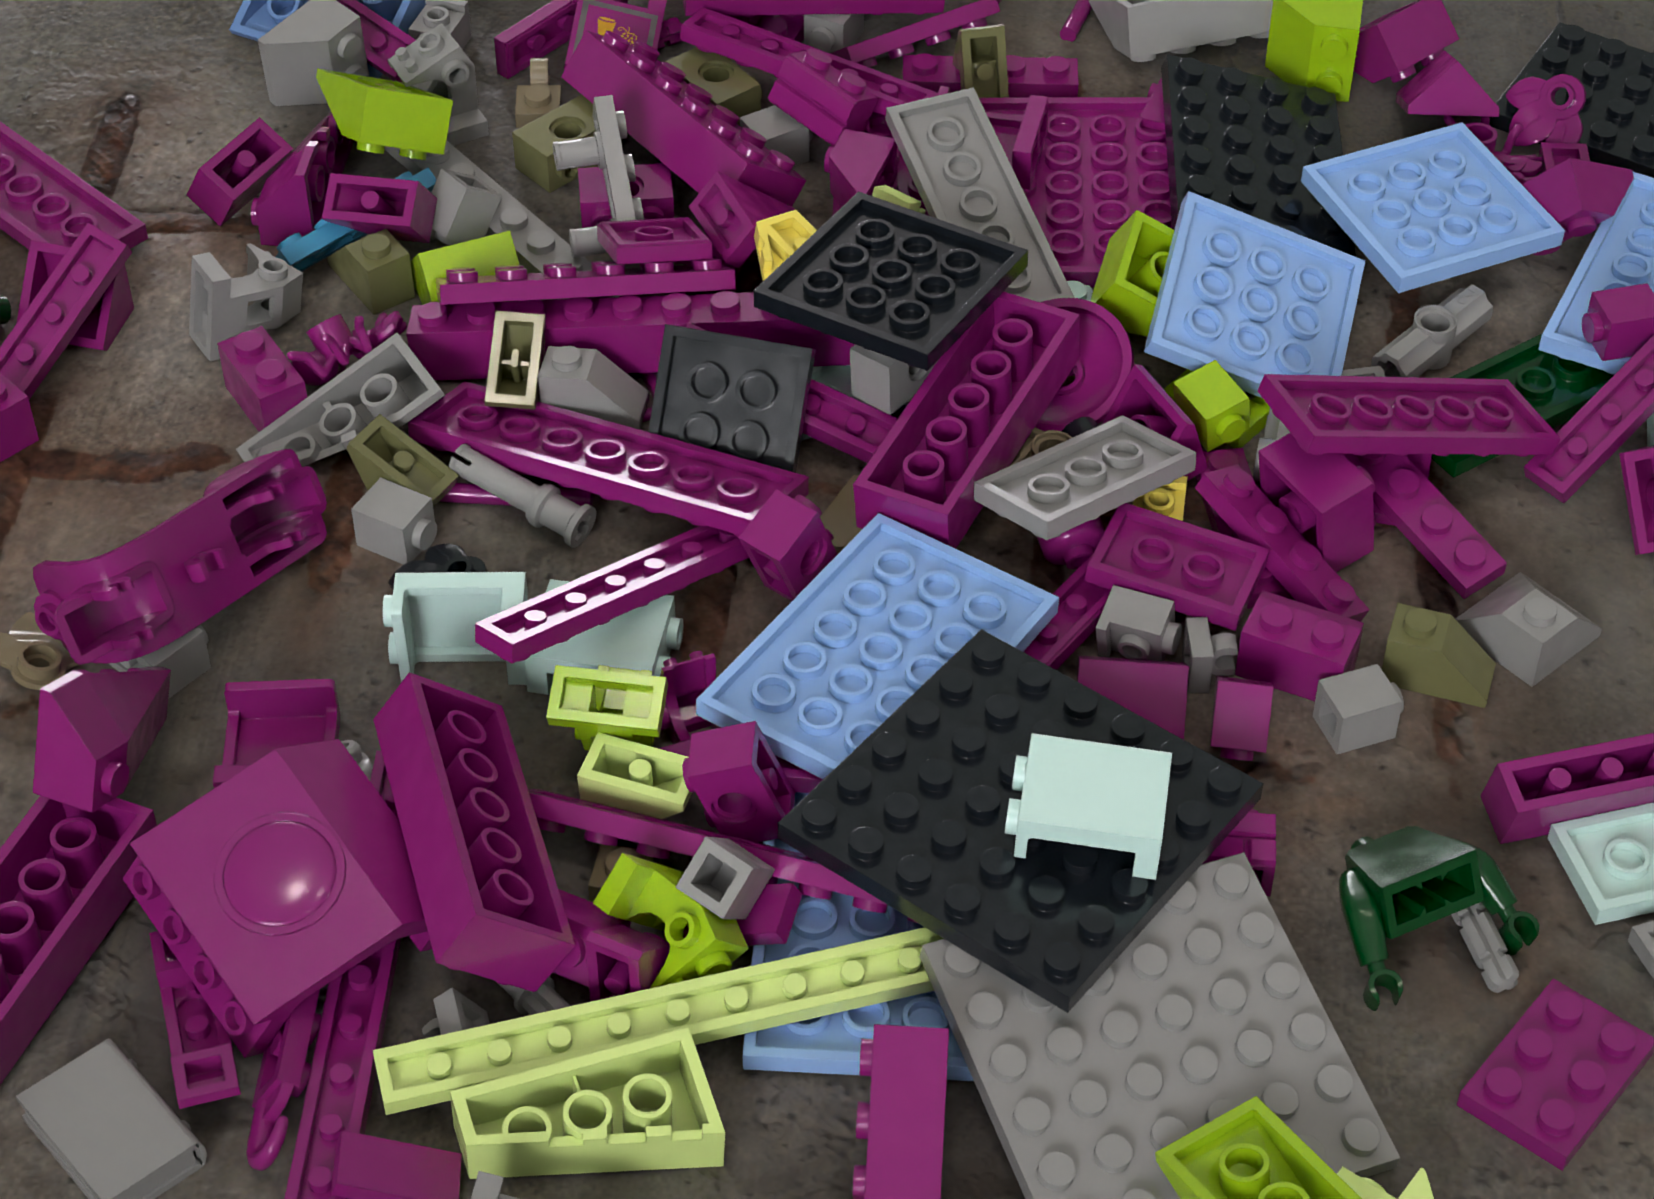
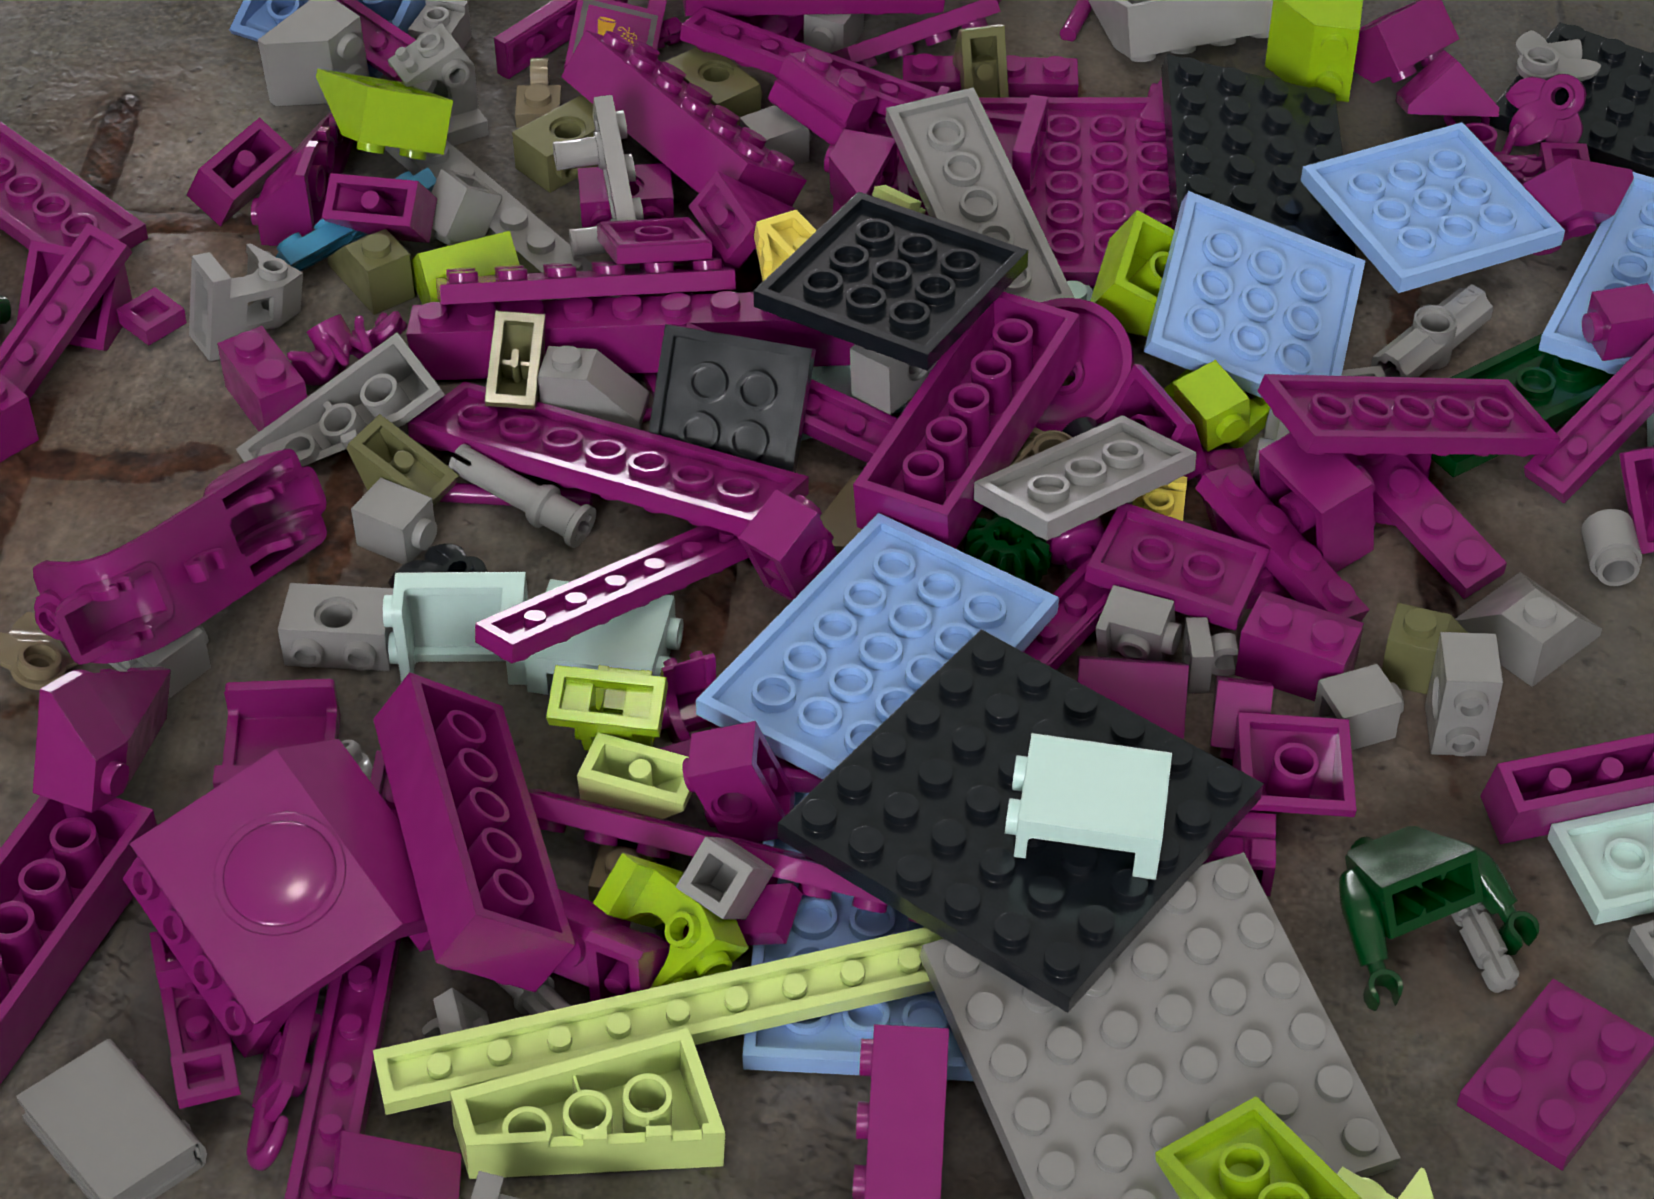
none -> magenta plate [116,287,187,346]
none -> light grey brick [278,583,393,671]
none -> dark green gear [964,512,1052,587]
none -> magenta slope [1233,712,1357,817]
none -> light grey brick [1425,632,1503,756]
none -> light grey plate [1515,30,1601,81]
none -> light grey brick [1581,509,1643,586]

